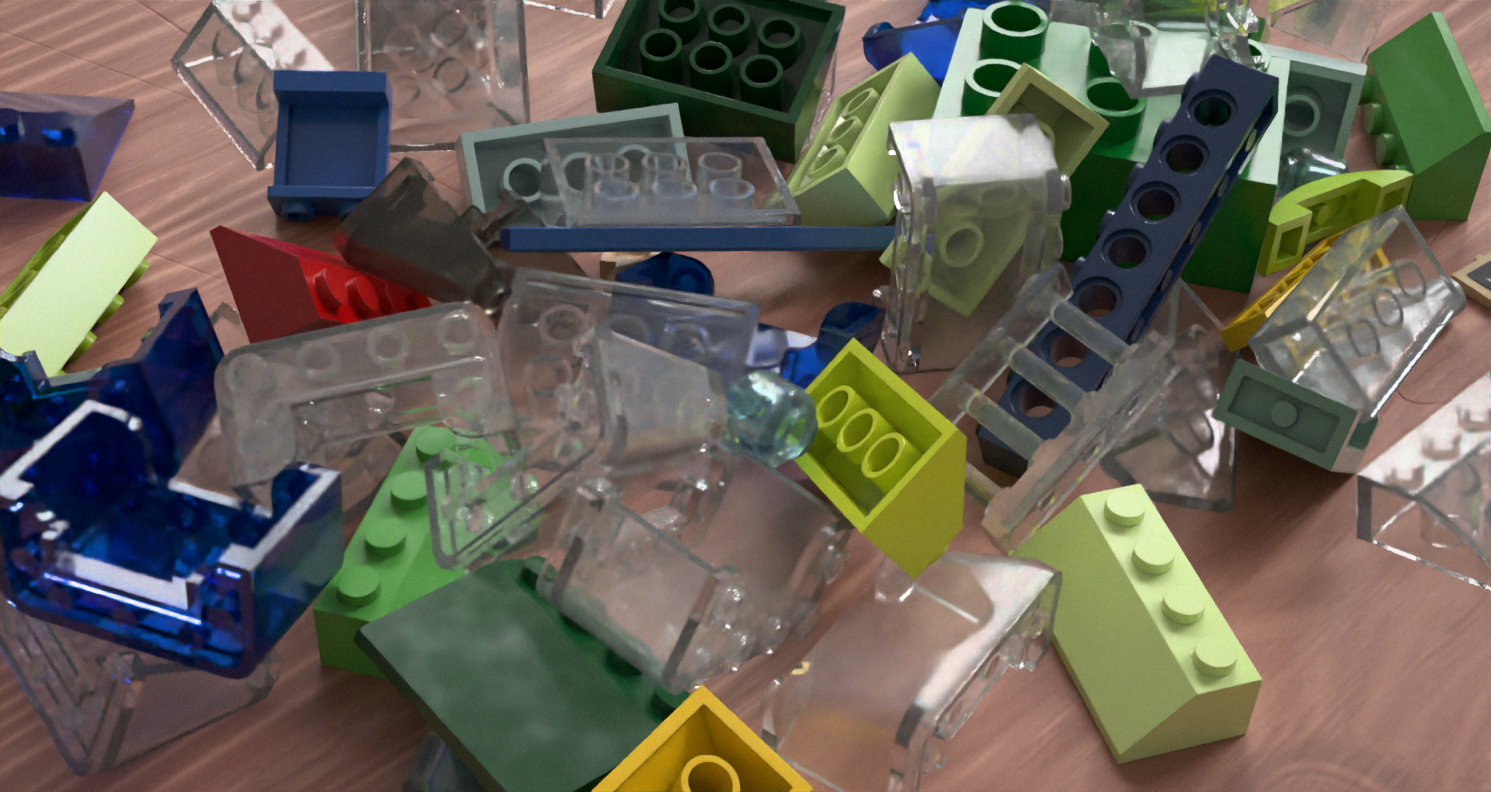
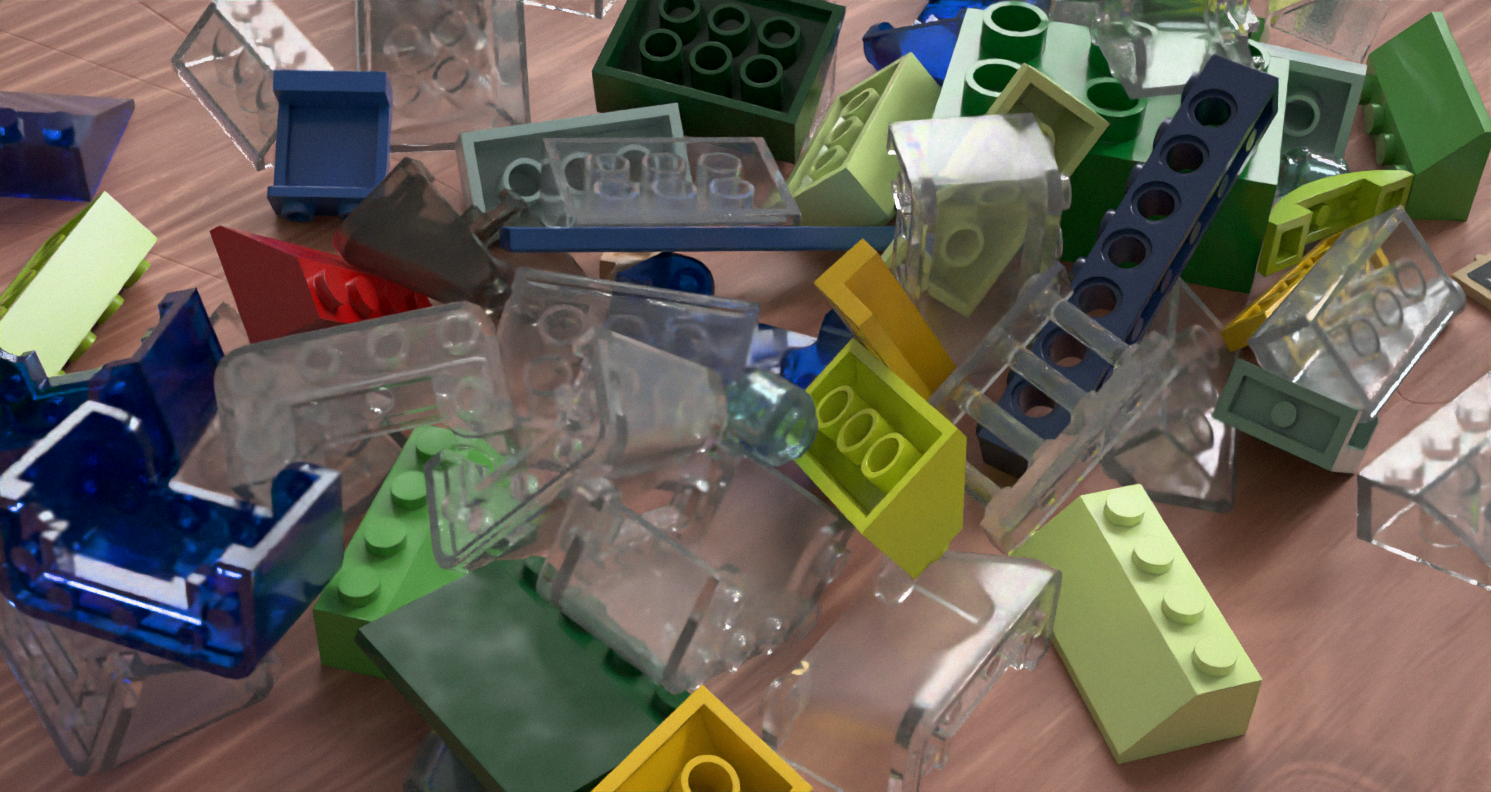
none -> yellow fence [814,238,964,426]

